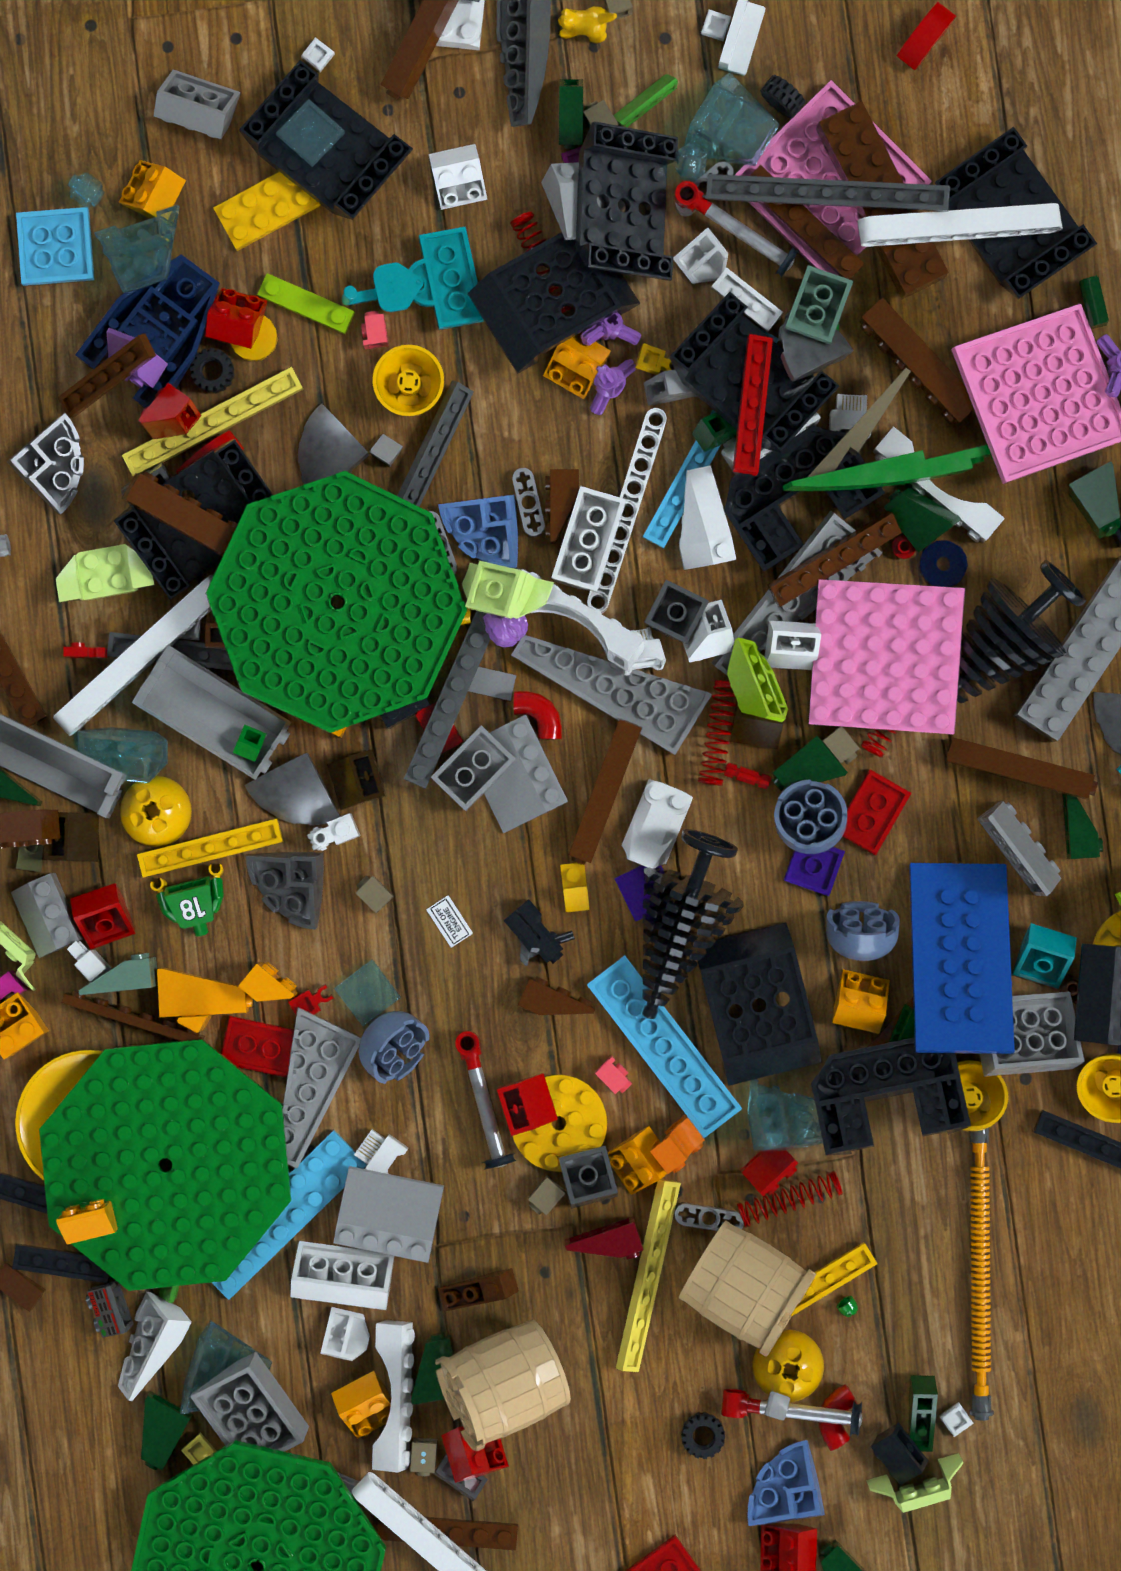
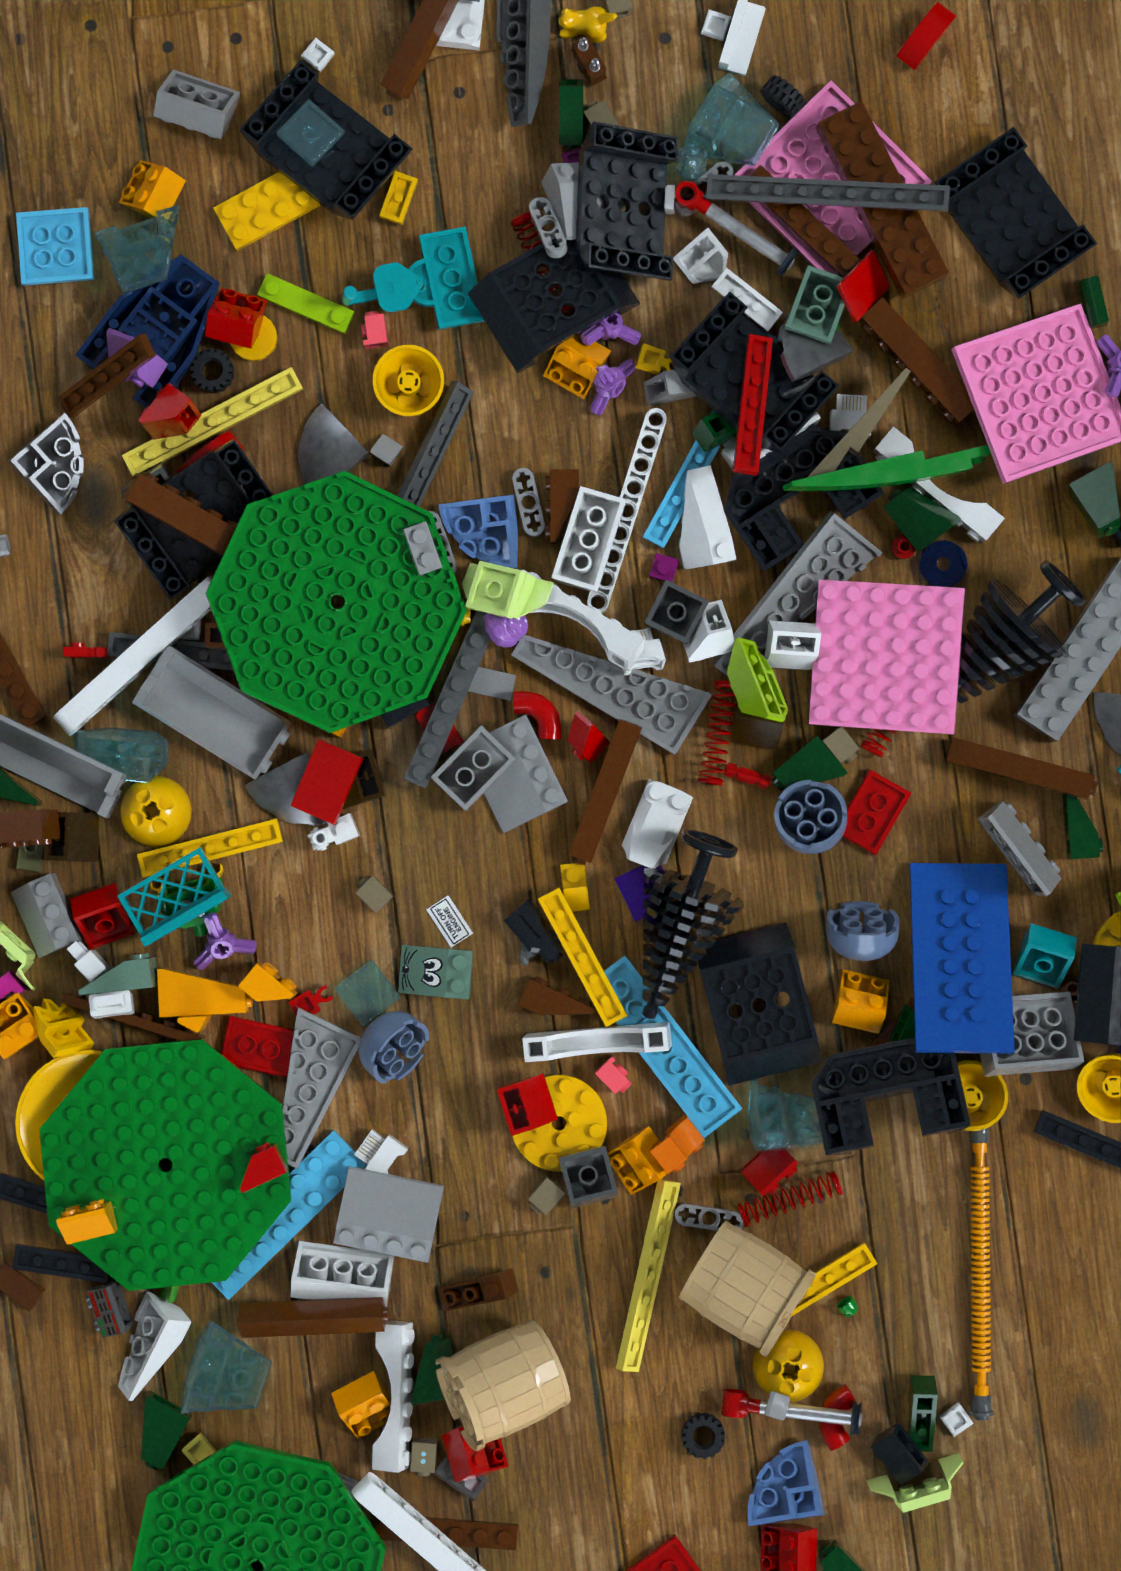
yellowish green piece [56,544,154,602] -> none
clear light blue head [67,172,105,208] -> none
light grey slope [190,1352,309,1452] -> none
green plate [233,724,267,762] -> none
flat silver brick [245,852,324,930] -> none
white slope [320,1307,370,1361] -> none
white slope [429,144,487,210] -> none
flat silver piece [455,1031,517,1170] -> none
dark red slope [565,1216,644,1260] -> none
bright green slope [613,74,678,128] -> none
reddish brown plate [767,511,902,607] -> none
dark purple tile [783,847,845,896] -> none
white beam [857,203,1063,247] -> none
none -> yellow plate [33,998,94,1058]
none -> white piece [89,990,134,1019]
none -> teal fence [118,847,232,947]
none -> medium lavender bush [193,912,257,970]
none -> reddish brown brick [237,1297,390,1338]
none -> red slope [240,1142,288,1193]
none -> red tile [290,739,363,825]
none -> yellow plate [379,171,418,225]
none -> sand green slope [398,945,474,999]
none -> light grey plate [402,522,442,576]
none -> white arch [522,1022,672,1062]
none -> light grey beam [529,197,567,258]
none -> yellow plate [538,888,627,1027]
none -> red slope [567,711,611,764]
none -> reddish brown piece [571,35,607,87]
none -> magenta plate [649,553,679,582]
none -> white tile [664,185,676,215]
none -> red piece [836,251,890,322]

